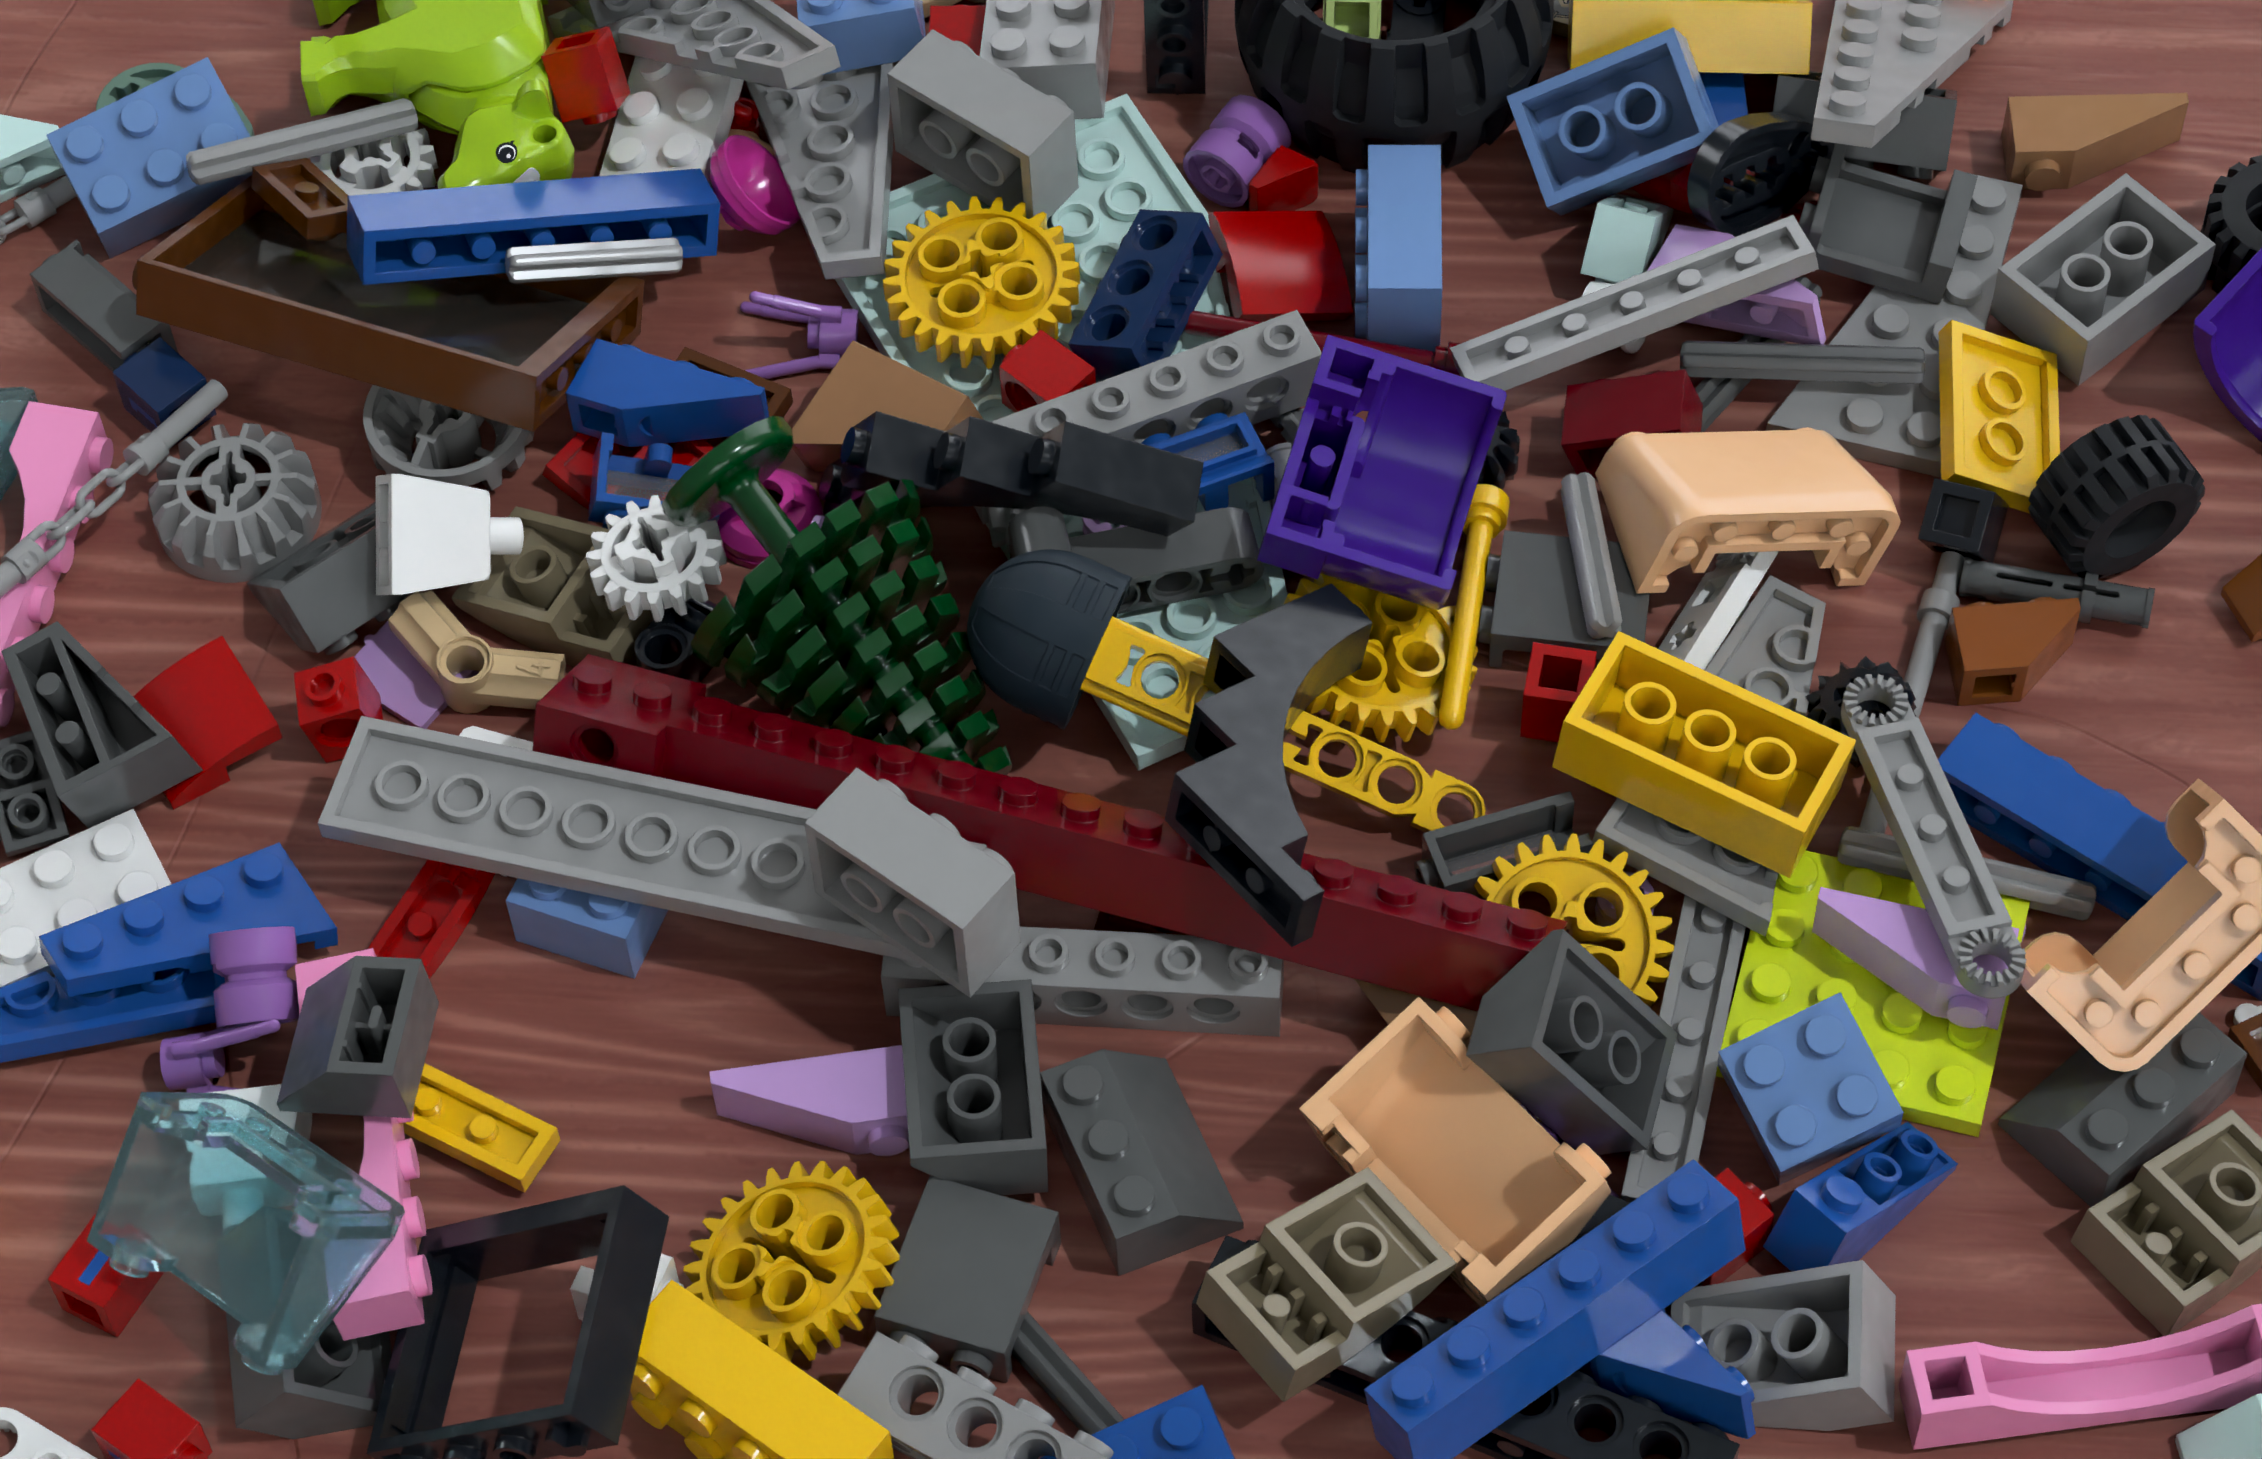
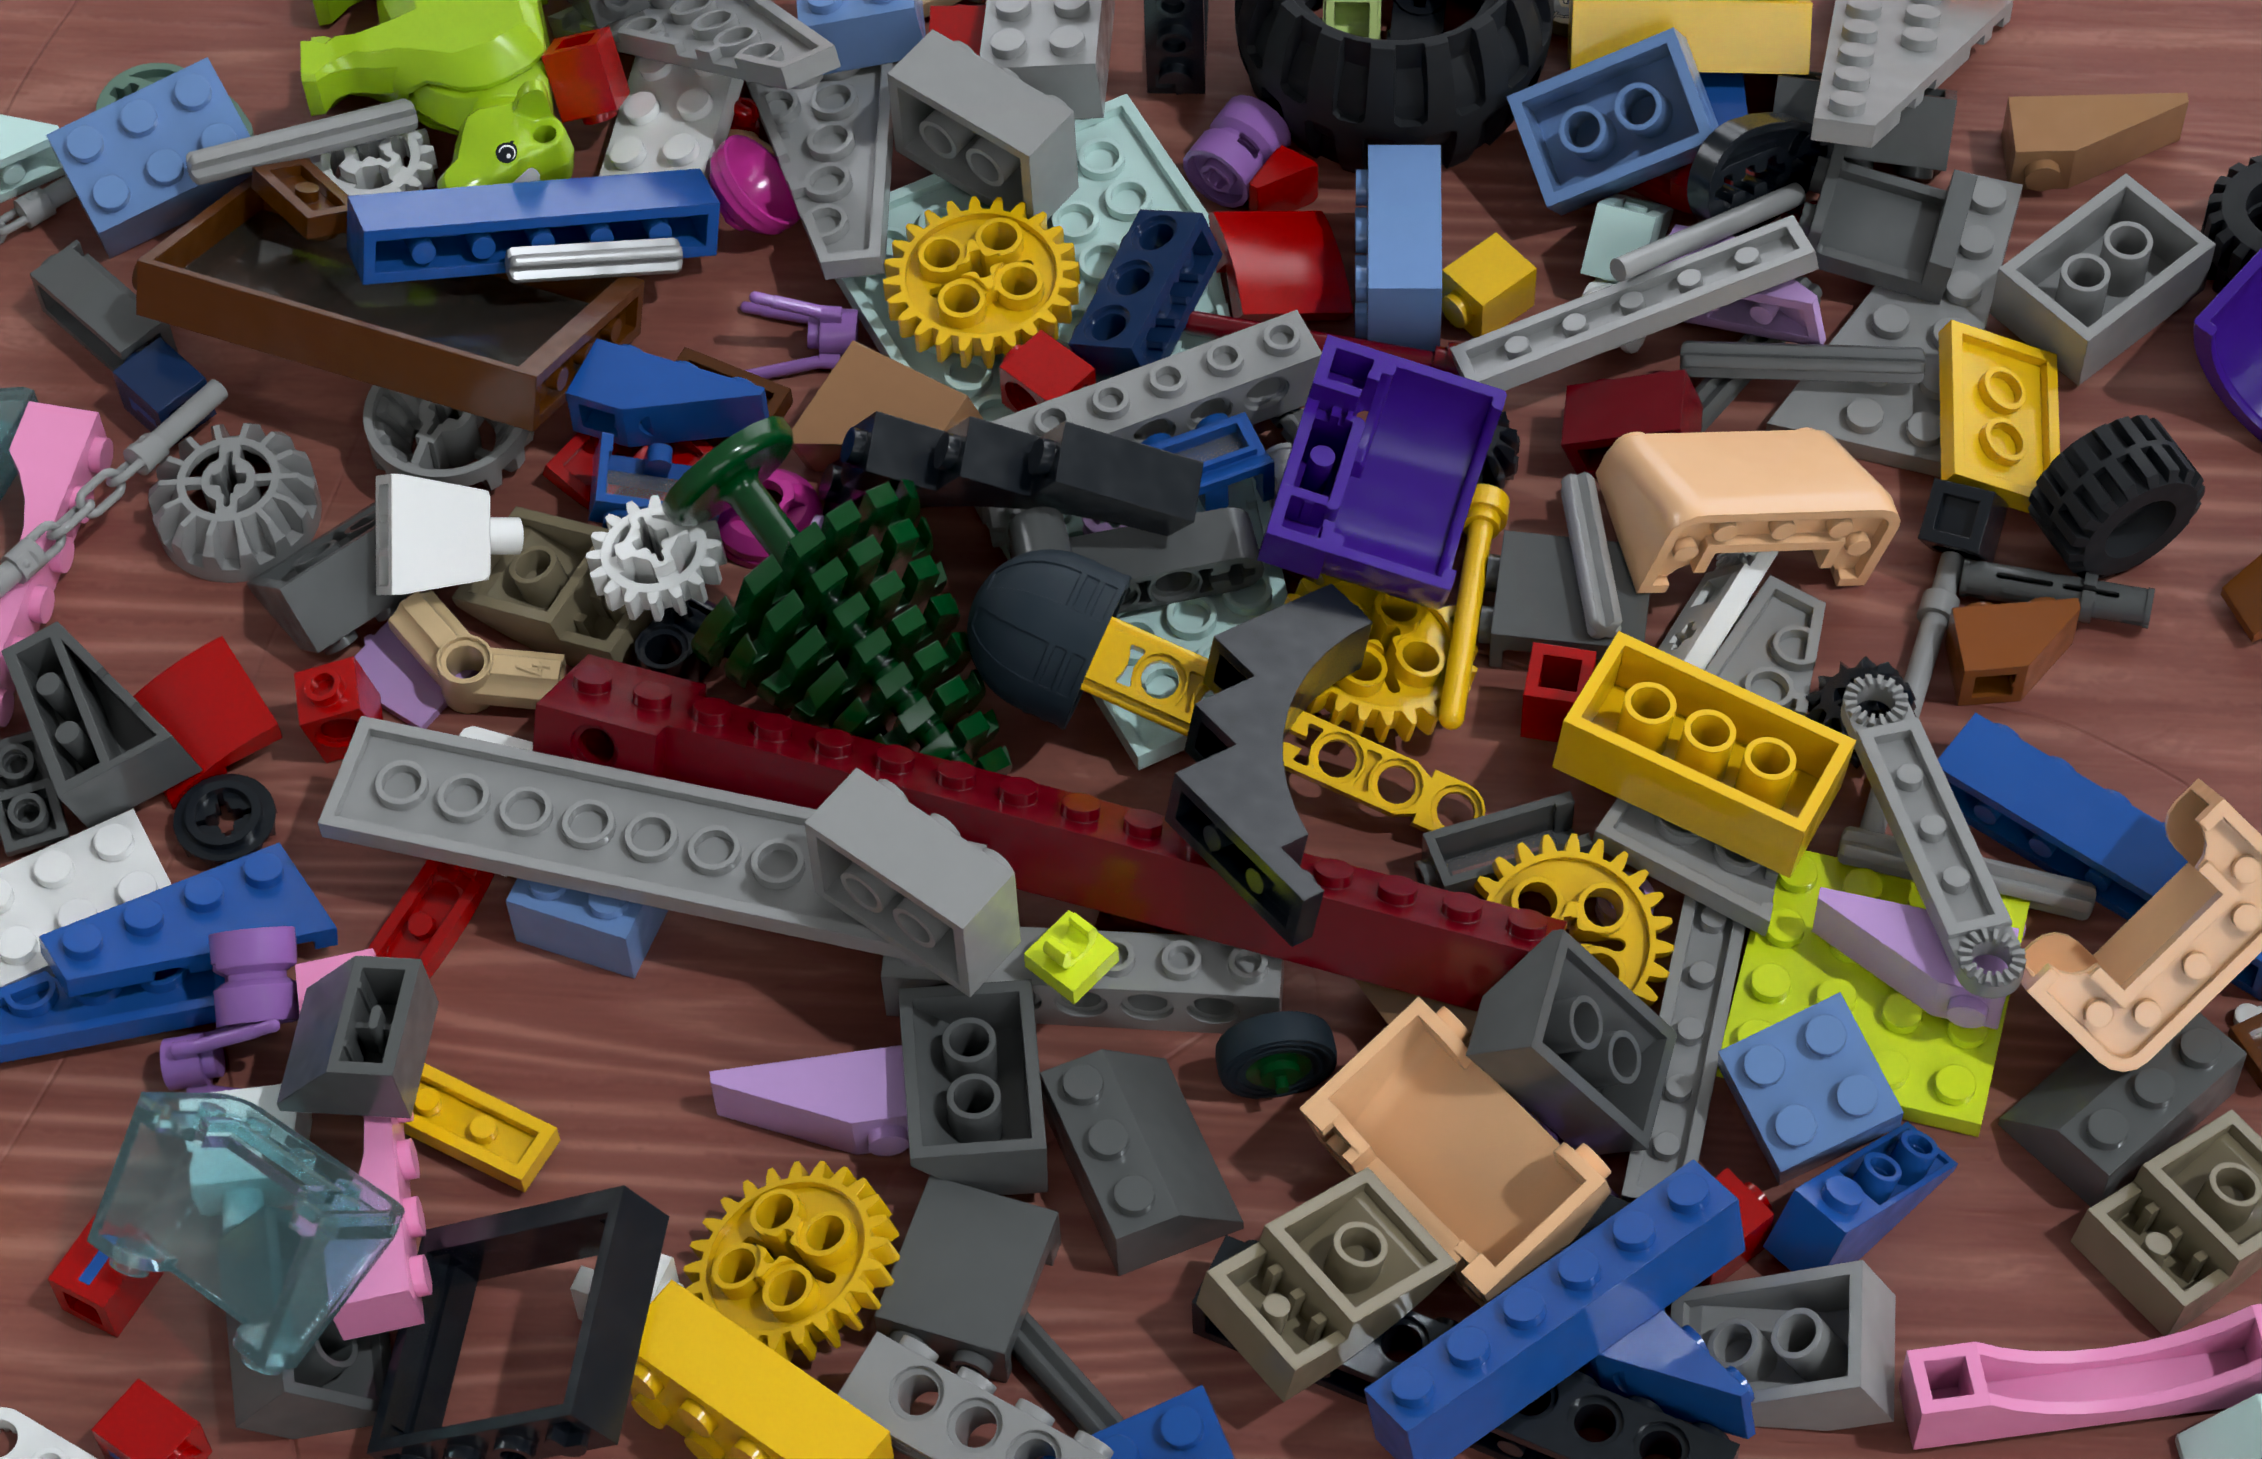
none -> black gear [173,774,278,868]
none -> neon yellow tile [1024,910,1119,1005]
none -> black wheel [1215,1011,1337,1099]
none -> yellow brick [1442,233,1537,338]
none -> light grey bar [1610,183,1806,282]

